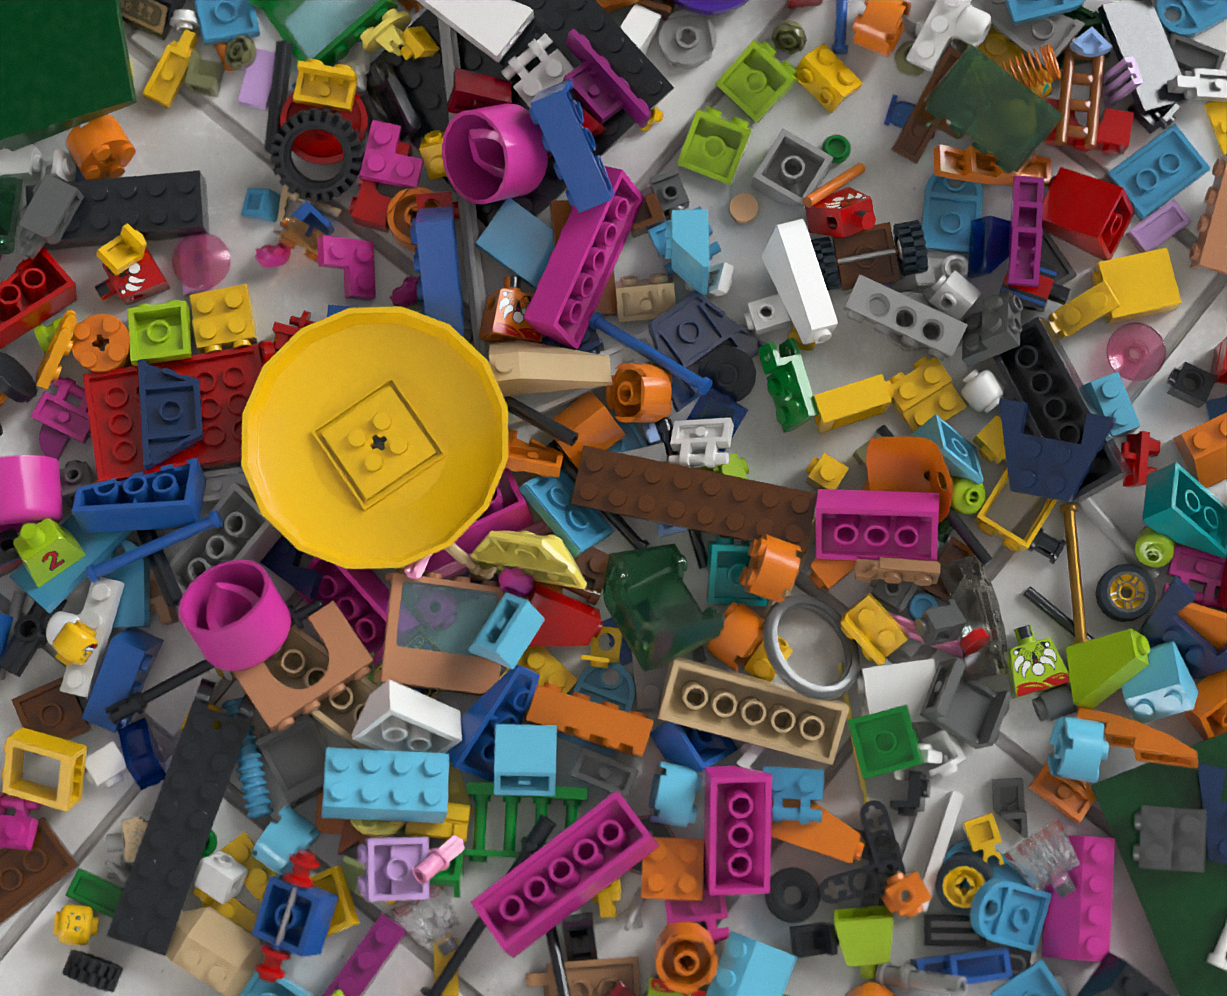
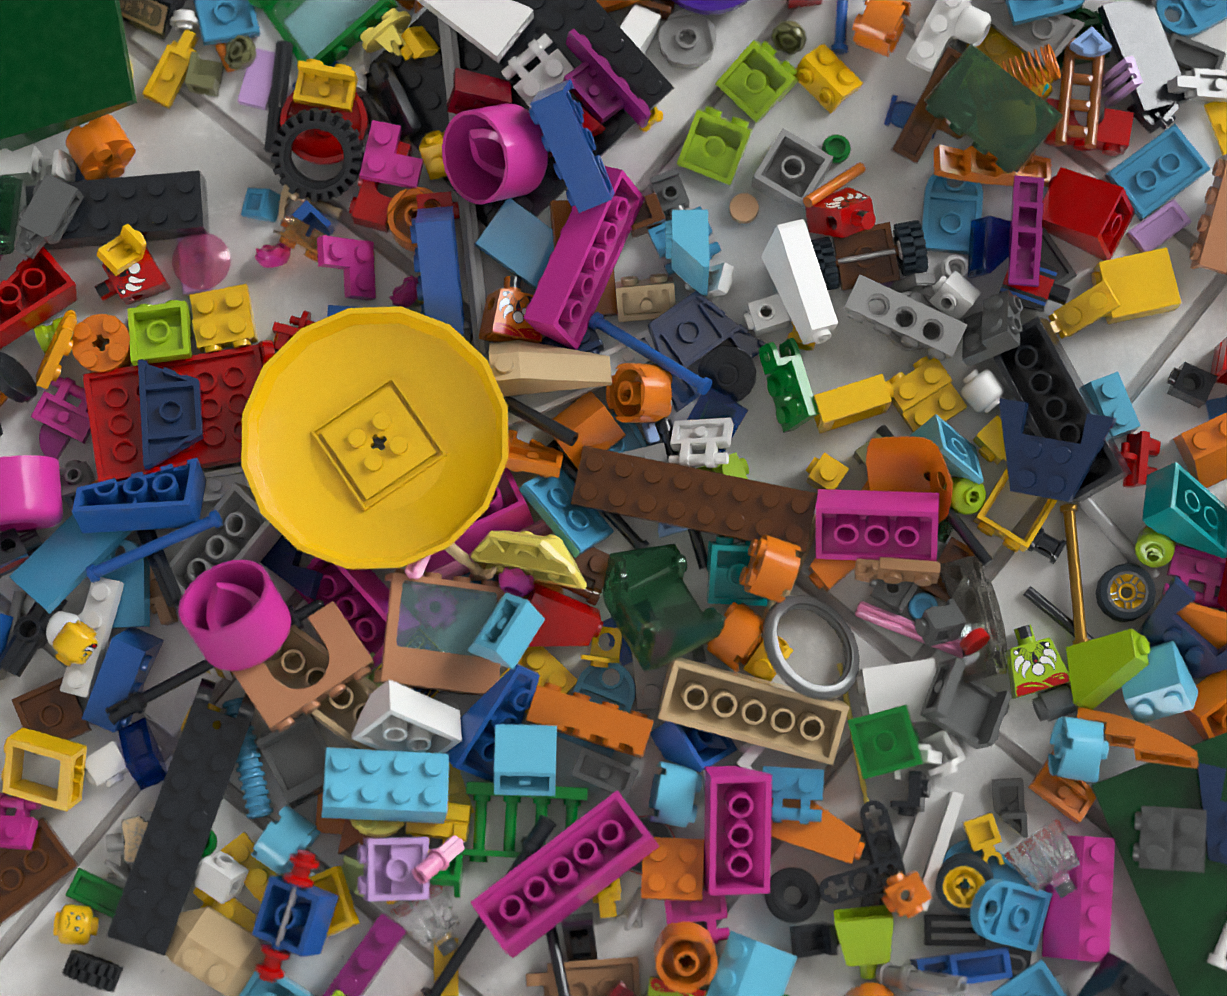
lime torso [13,518,86,588] -> none
yellow bracket [840,592,909,666] -> none
olive plate [894,41,925,76] -> none
clear pink dish [1106,323,1166,381] -> none

